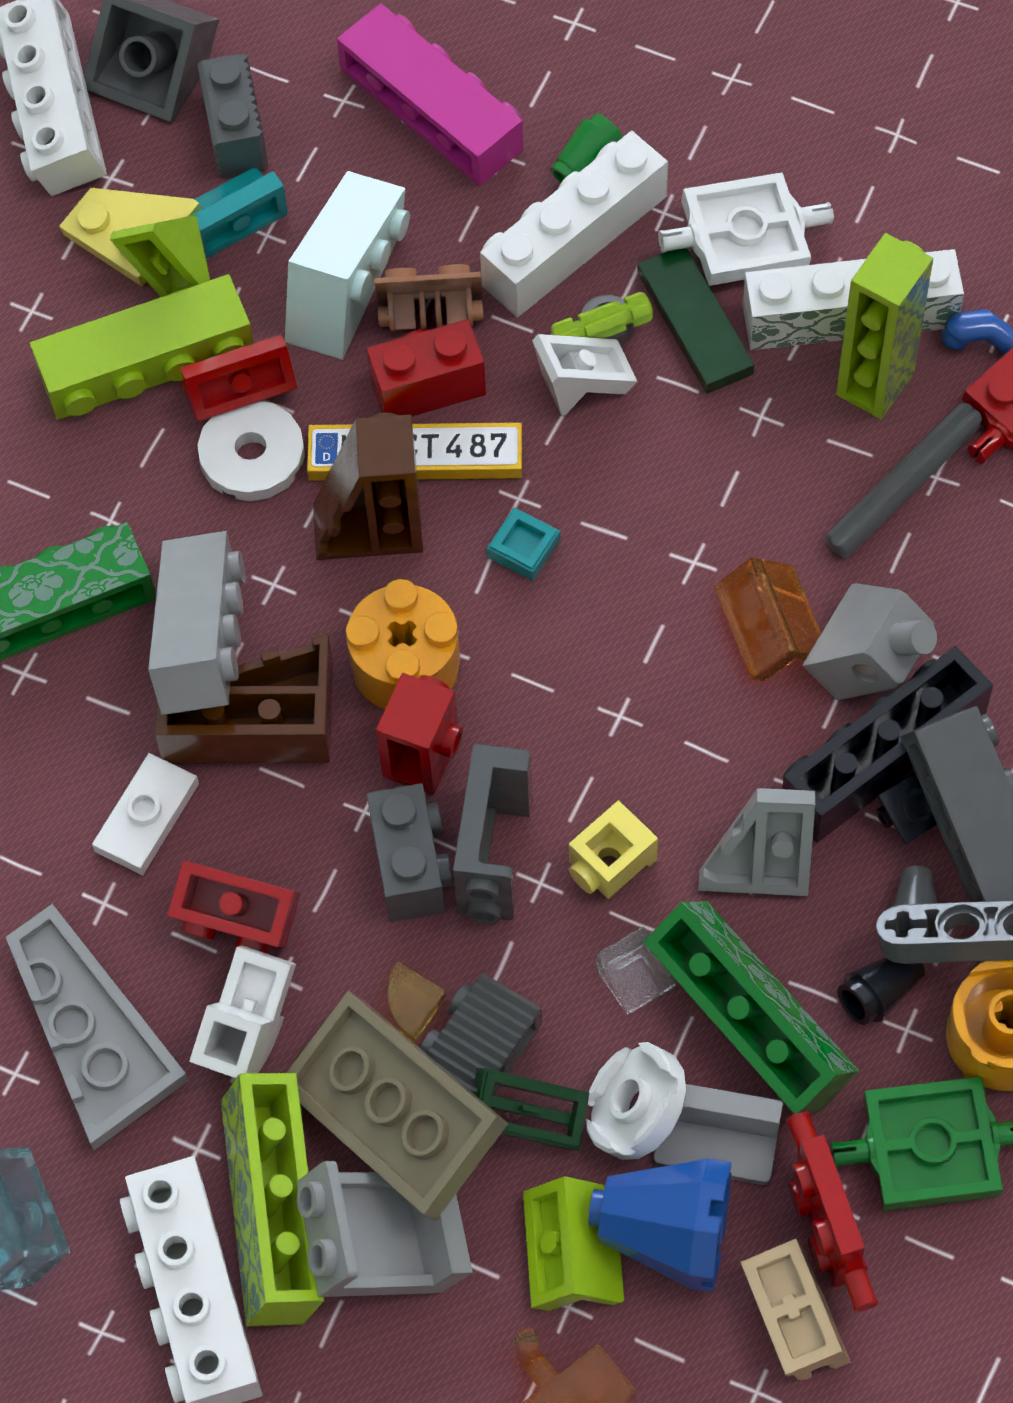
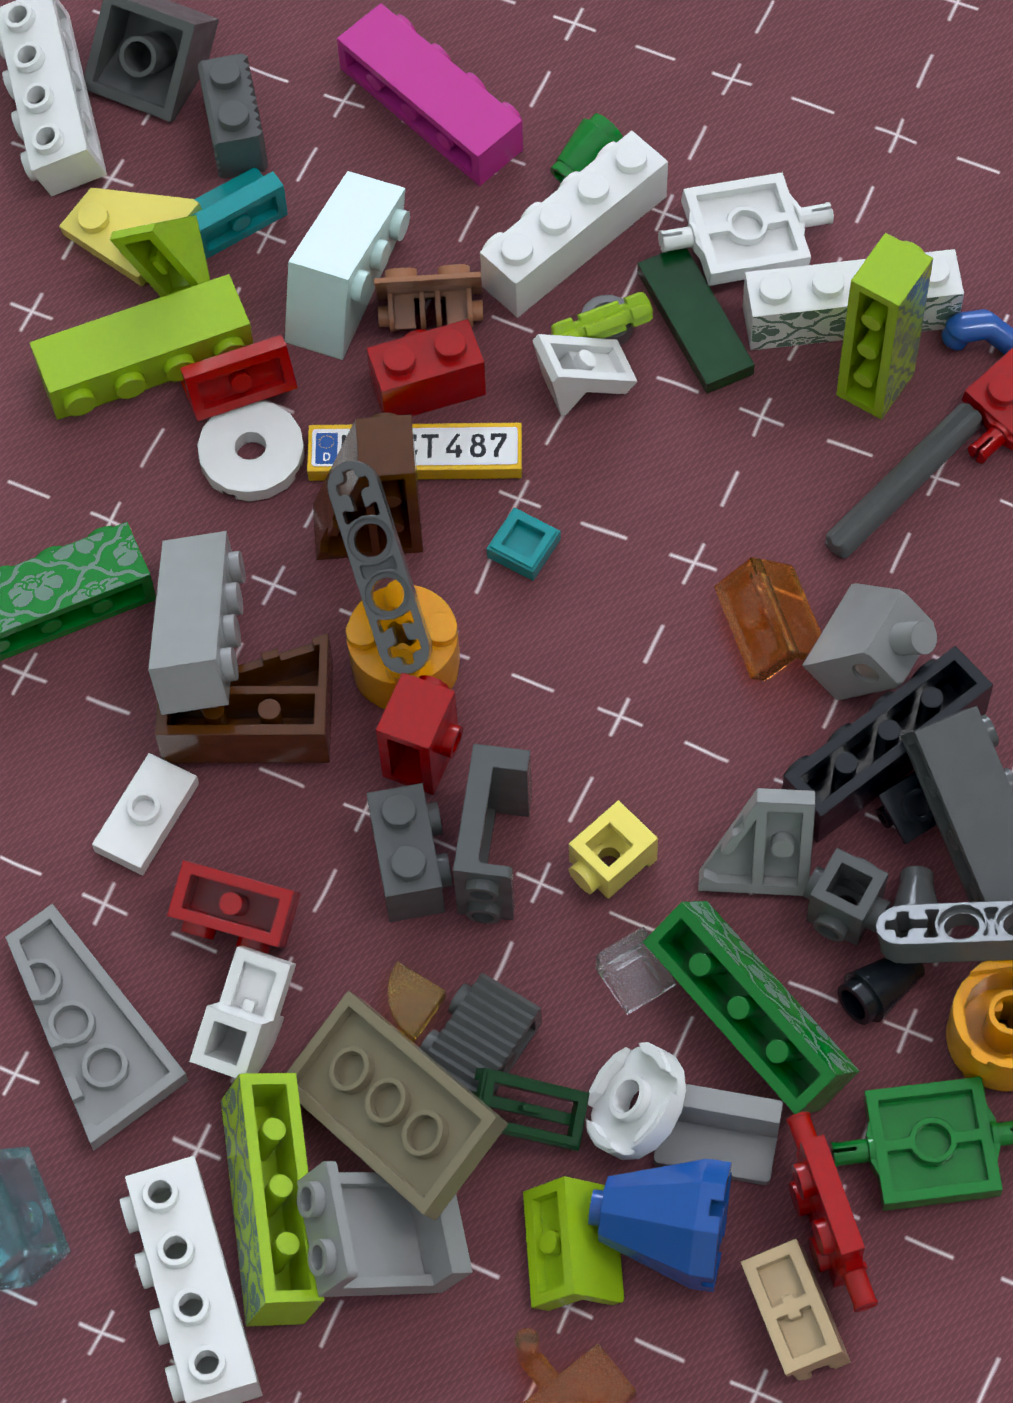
none -> dark grey beam [327,460,432,674]
none -> dark grey brick [803,848,891,946]

